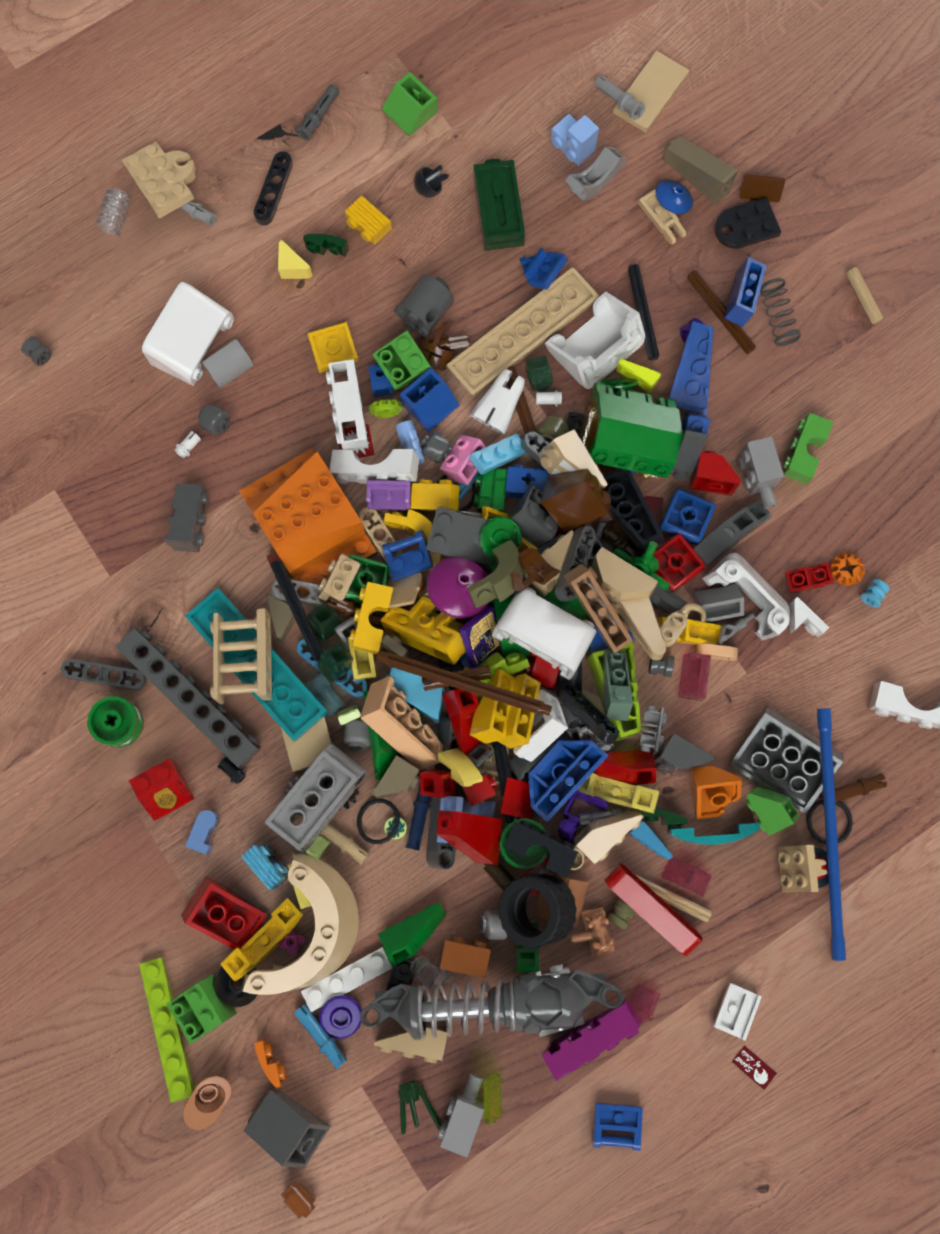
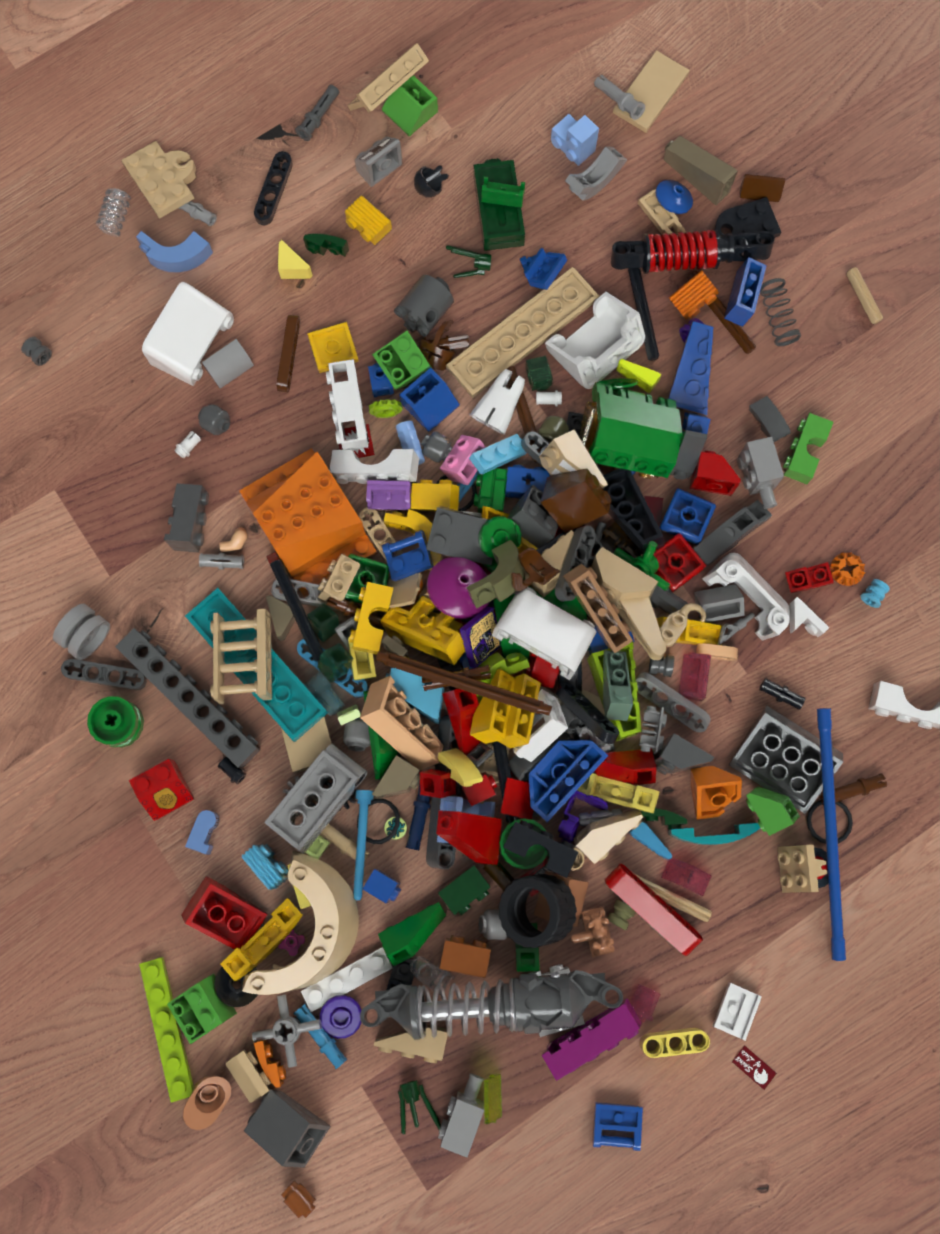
none -> light grey wheel [53,604,110,660]
none -> medium blue arch [136,231,213,272]
none -> light grey pin [199,552,244,570]
none -> light nougat arm [219,527,247,553]
none -> tan bracket [226,1049,271,1103]
none -> light grey bar [252,994,322,1068]
none -> reddish brown beam [277,315,300,393]
none -> tan fence [347,43,429,113]
none -> dark azure piece [353,790,374,901]
none -> light grey slope [355,136,402,187]
none -> blue brick [363,869,402,903]
none -> dark green brick [438,865,490,915]
none -> dark green plant [446,246,491,278]
none -> green hinge [481,176,525,208]
none -> piece [611,229,775,274]
none -> light grey beam [636,672,711,732]
none -> light yellow beam [640,1028,710,1058]
none -> orange brick [669,270,719,320]
none -> dark grey slope [749,396,791,442]
none -> black pin [759,678,806,710]

